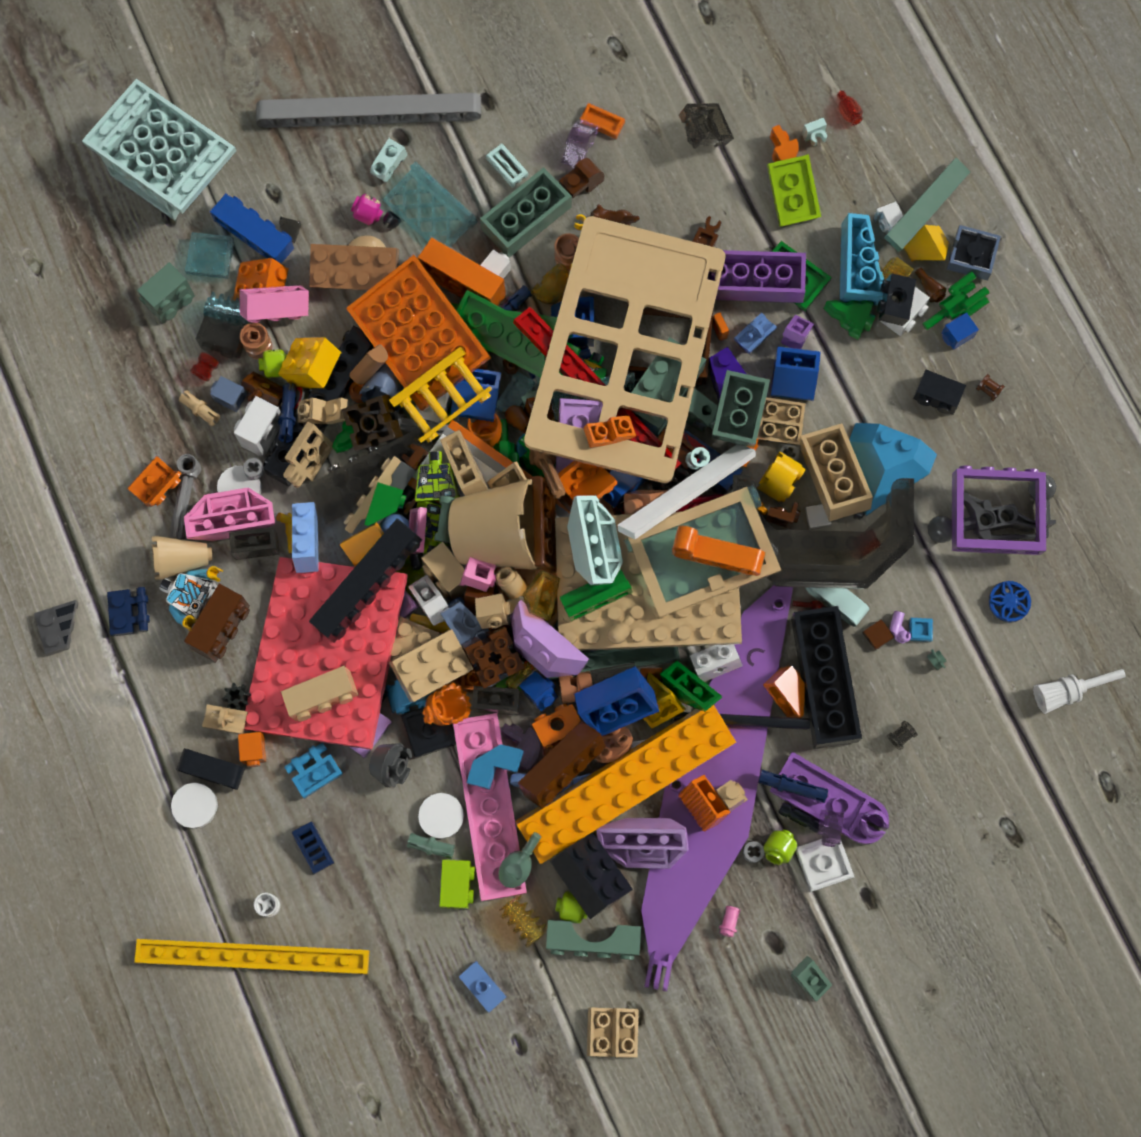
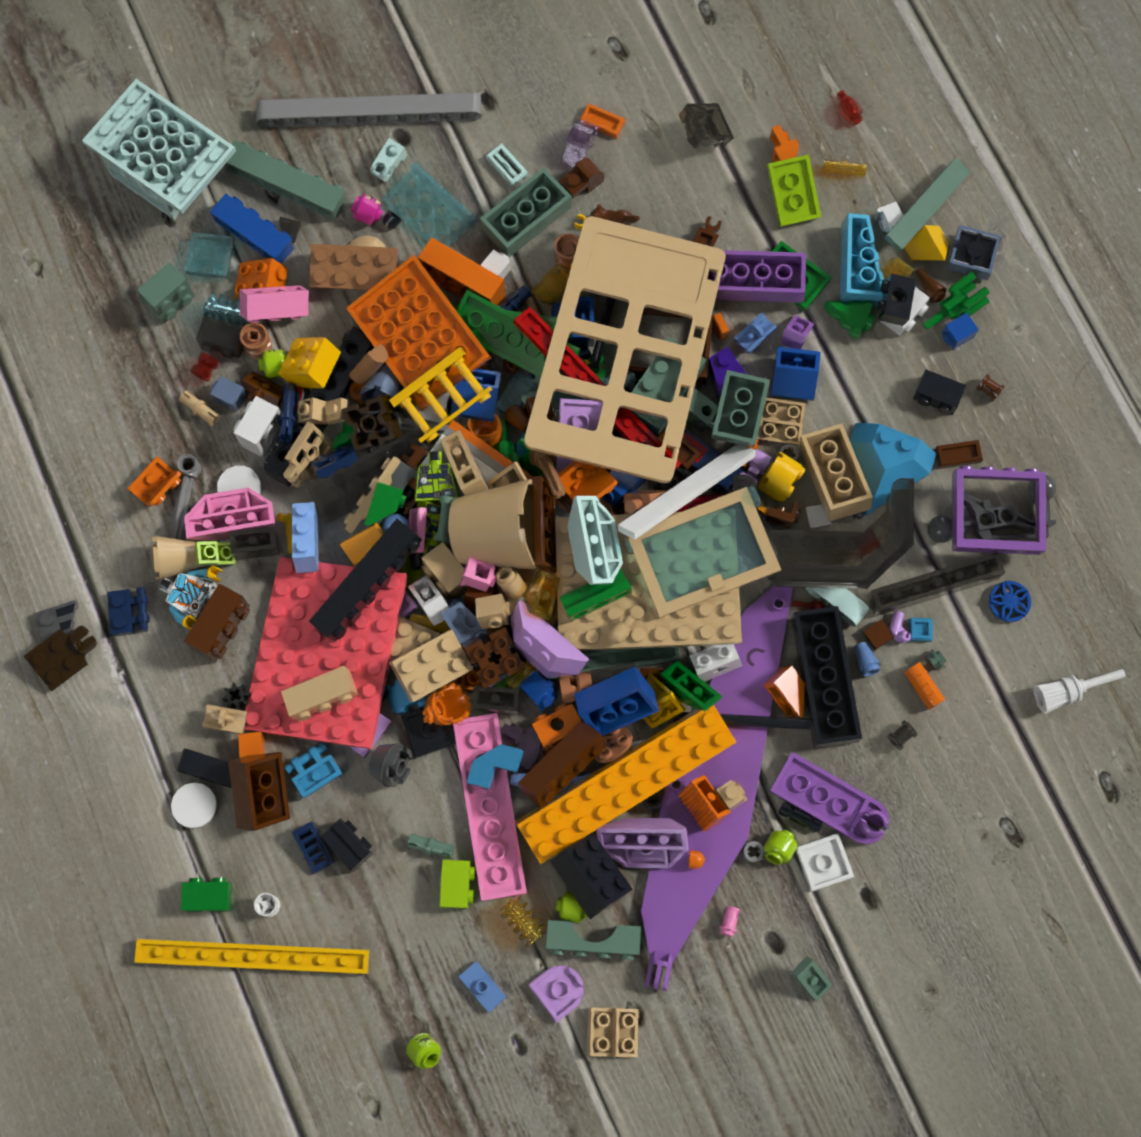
light grey bush [243,458,264,480] -> none
white tile [418,793,464,839] -> none
sand green piece [498,832,541,888] -> none
orange slope [583,416,636,448] -> none
orange beam [672,526,765,576] -> none
light aqua bush [685,447,710,470] -> none
dark blue pin [758,769,828,803] -> none
light aqua tile [802,118,827,146] -> none
clear purple brick [818,810,844,847] -> none
none -> dark brown plate [23,625,97,691]
none -> green brick [181,878,232,912]
none -> lime slope [195,541,236,565]
none -> sand green brick [224,140,347,220]
none -> reddish brown slope [228,752,290,831]
none -> dark blue plate [311,444,359,479]
none -> black brick [320,818,373,873]
none -> lime head [406,1033,441,1069]
none -> lavender tile [528,965,584,1023]
none -> black bar [587,297,615,374]
none -> black hinge [644,792,662,811]
none -> orange hinge [688,850,705,869]
none -> lavender leg [736,449,772,492]
none -> clear yellow pin [823,159,867,177]
none -> medium blue cone [854,642,880,677]
none -> clear smoke brick [867,552,1005,617]
none -> orange axle [903,662,945,710]
none -> reddish brown tile [935,440,983,469]

